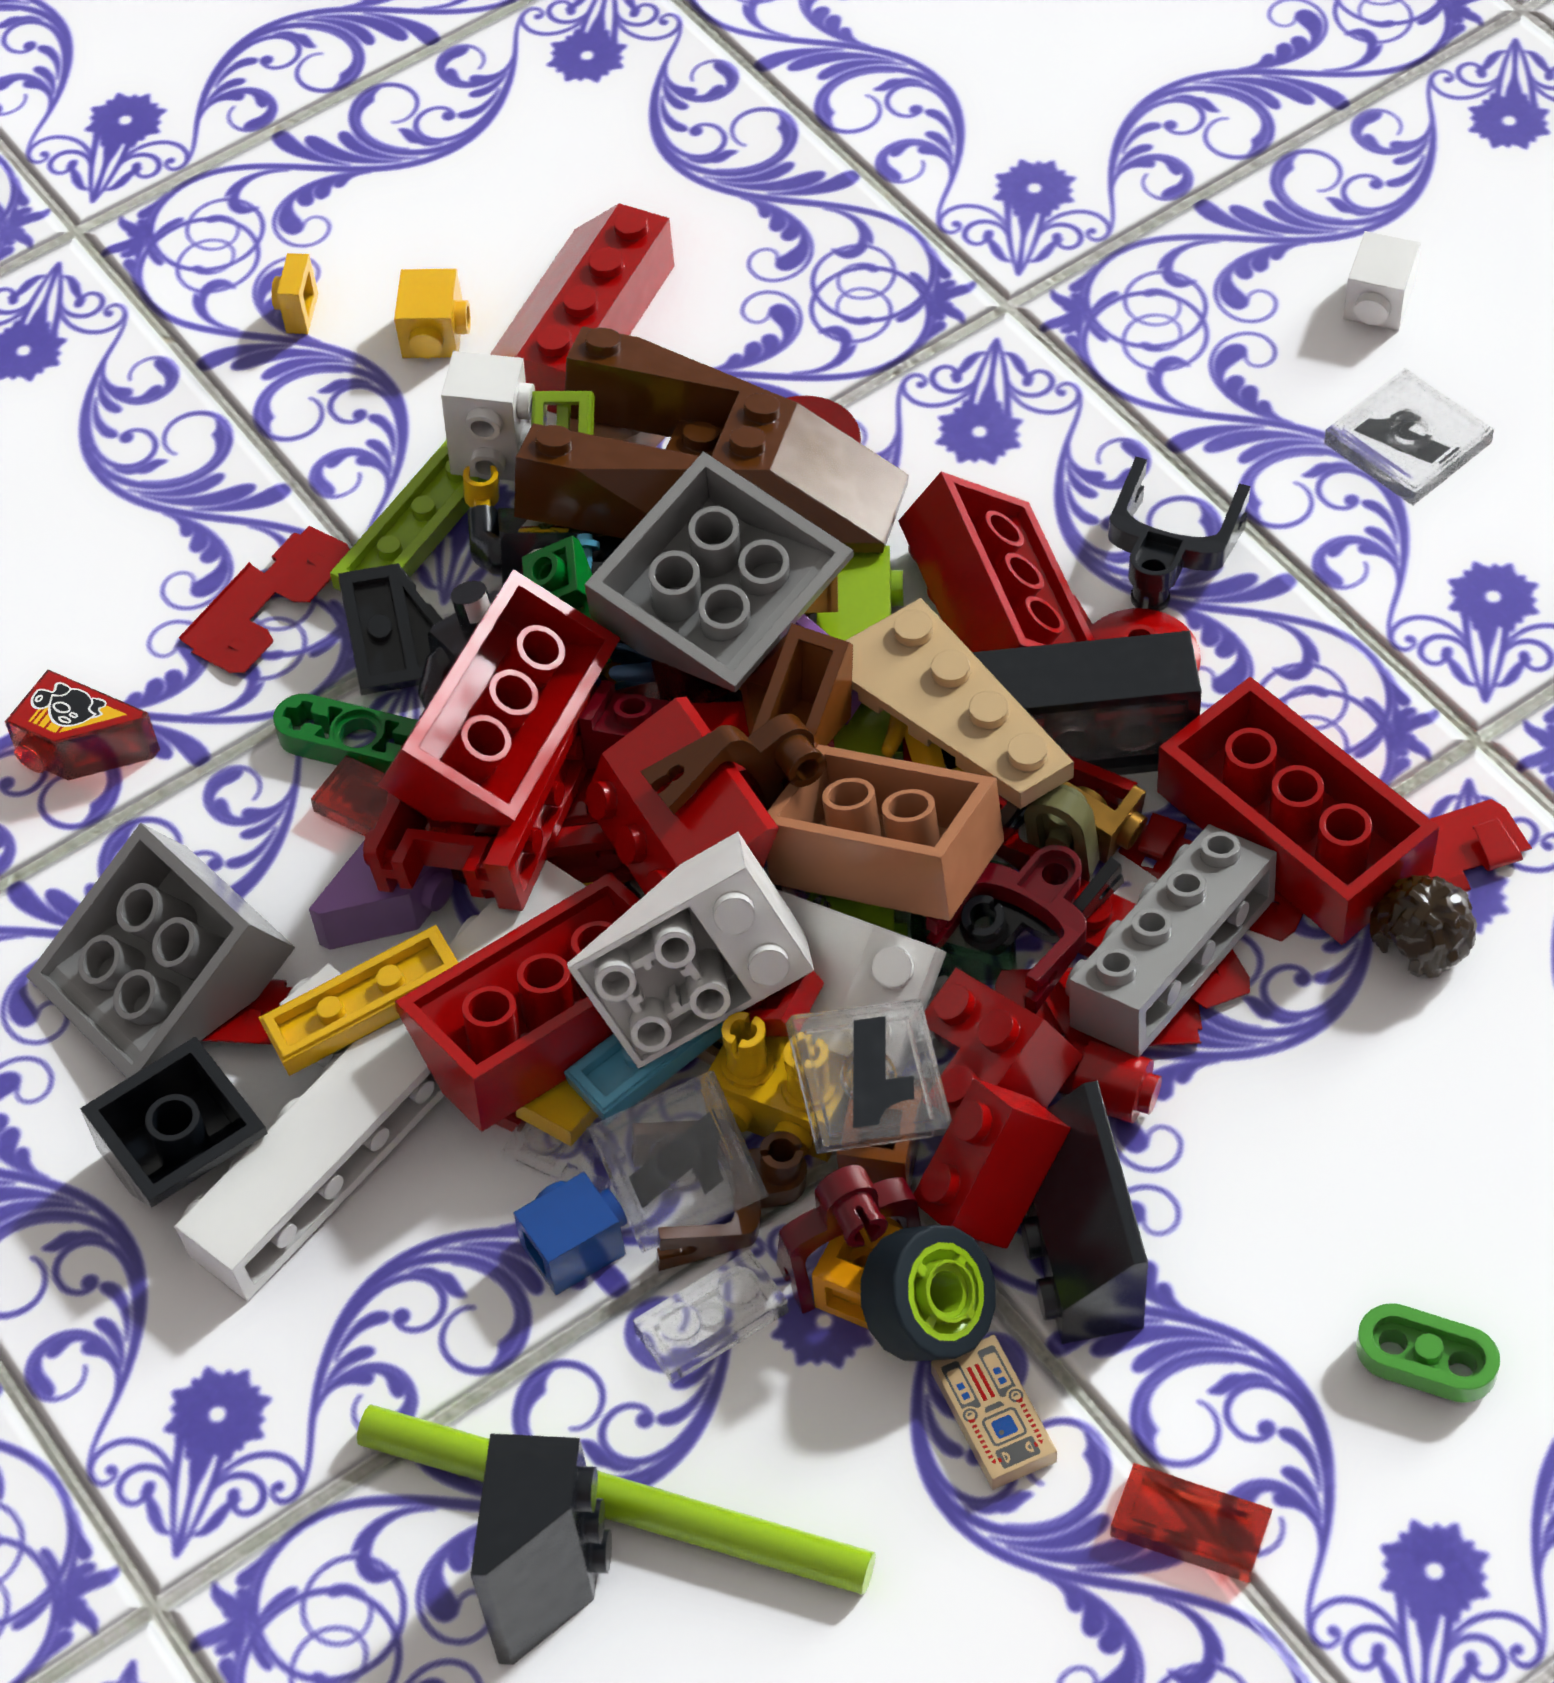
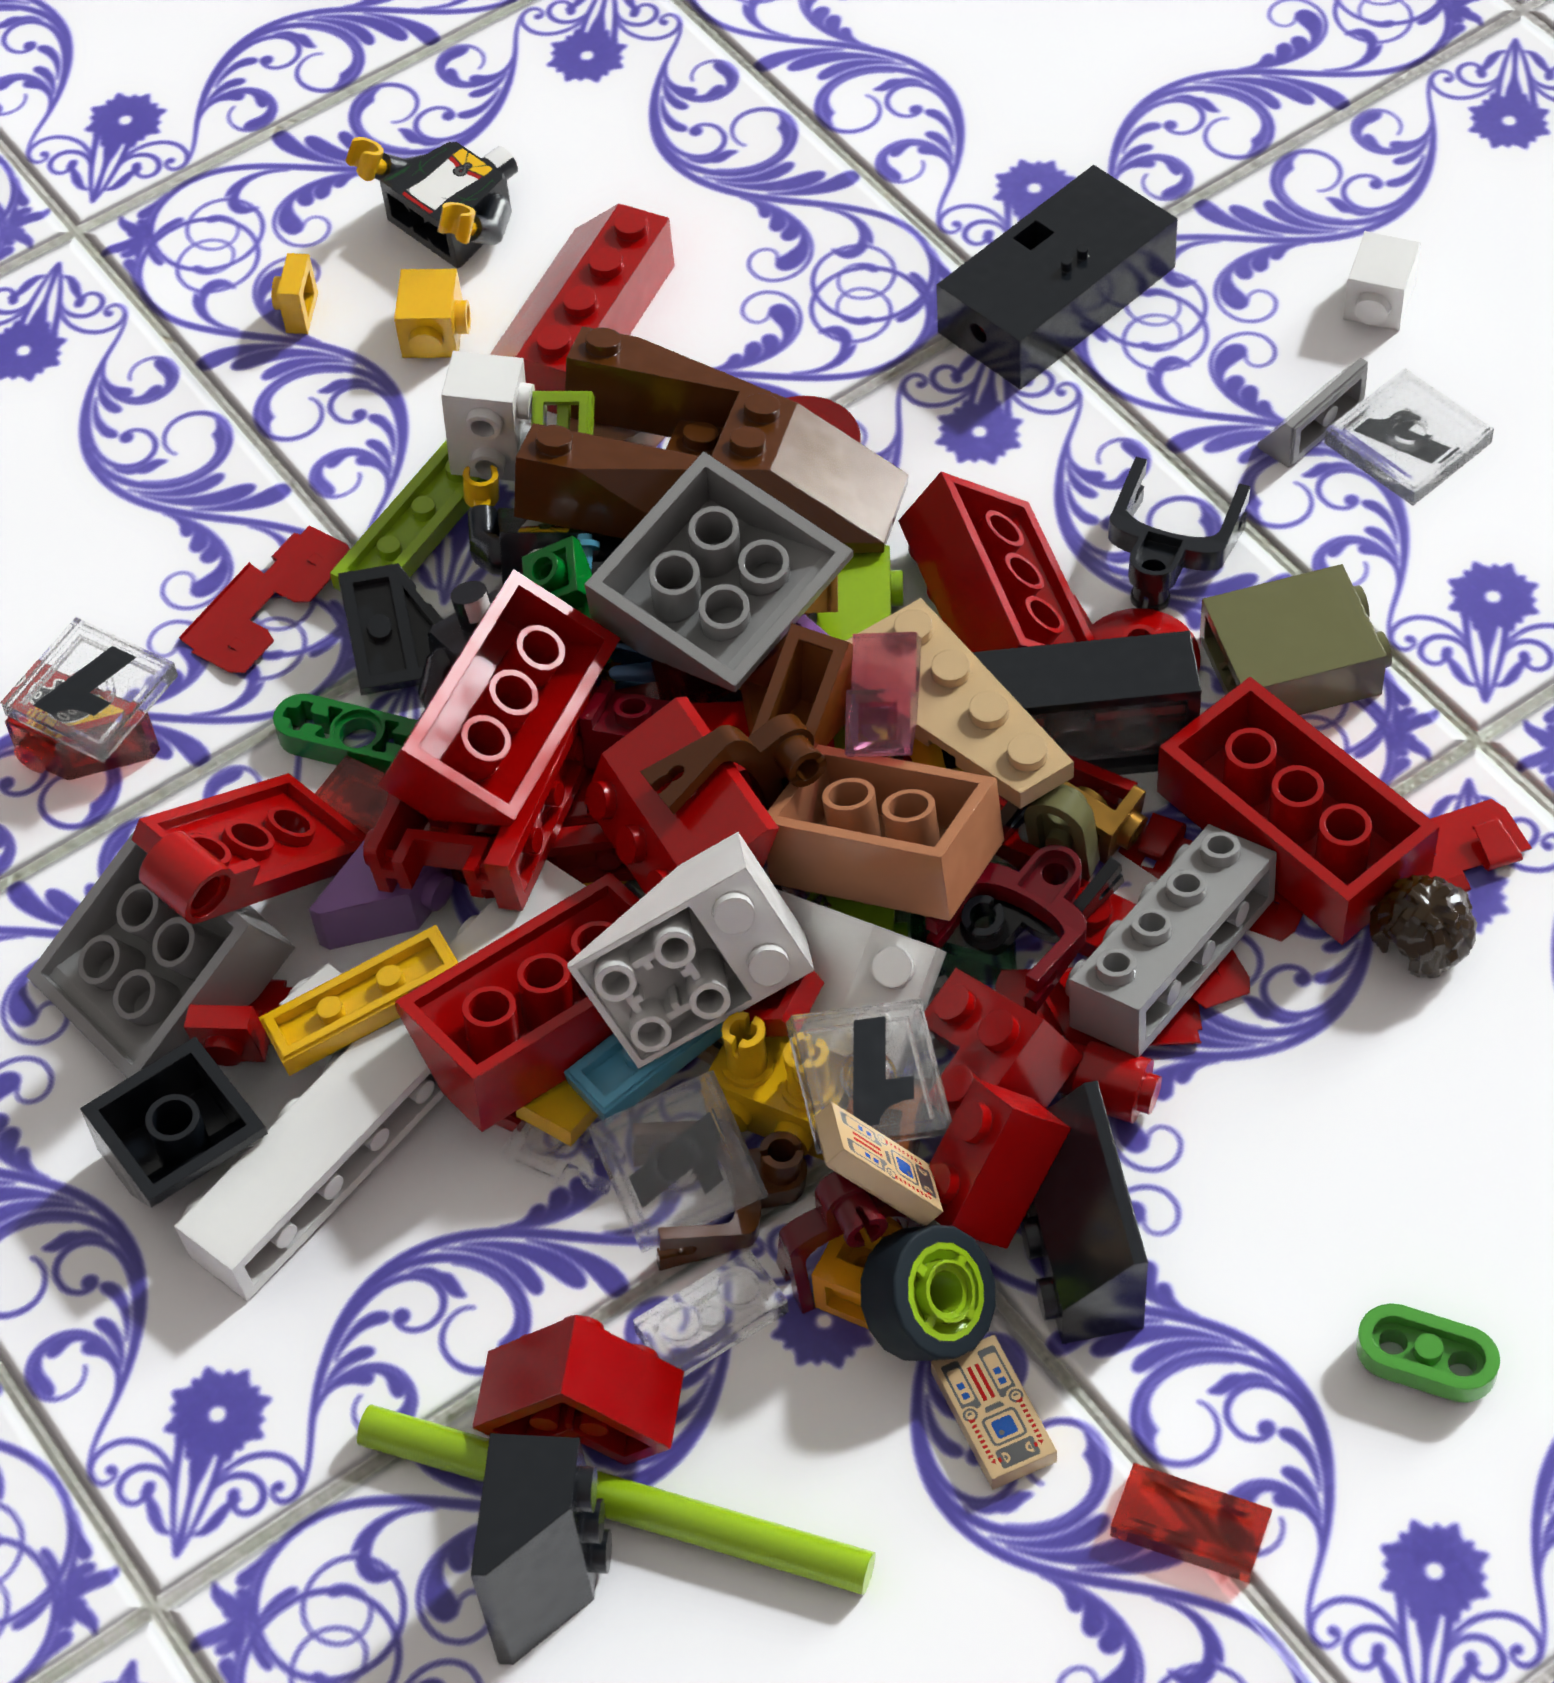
blue brick [513,1172,627,1295] -> none
none -> clear tile [0,617,178,763]
none -> red hinge [131,773,366,924]
none -> red plate [184,1004,270,1066]
none -> torso [345,137,518,269]
none -> red brick [472,1315,684,1465]
none -> tan tile [814,1102,943,1226]
none -> clear pink slope [845,632,921,757]
none -> black brick [936,164,1178,390]
none -> olive brick [1200,564,1392,715]
none -> light grey slope [1257,358,1368,467]

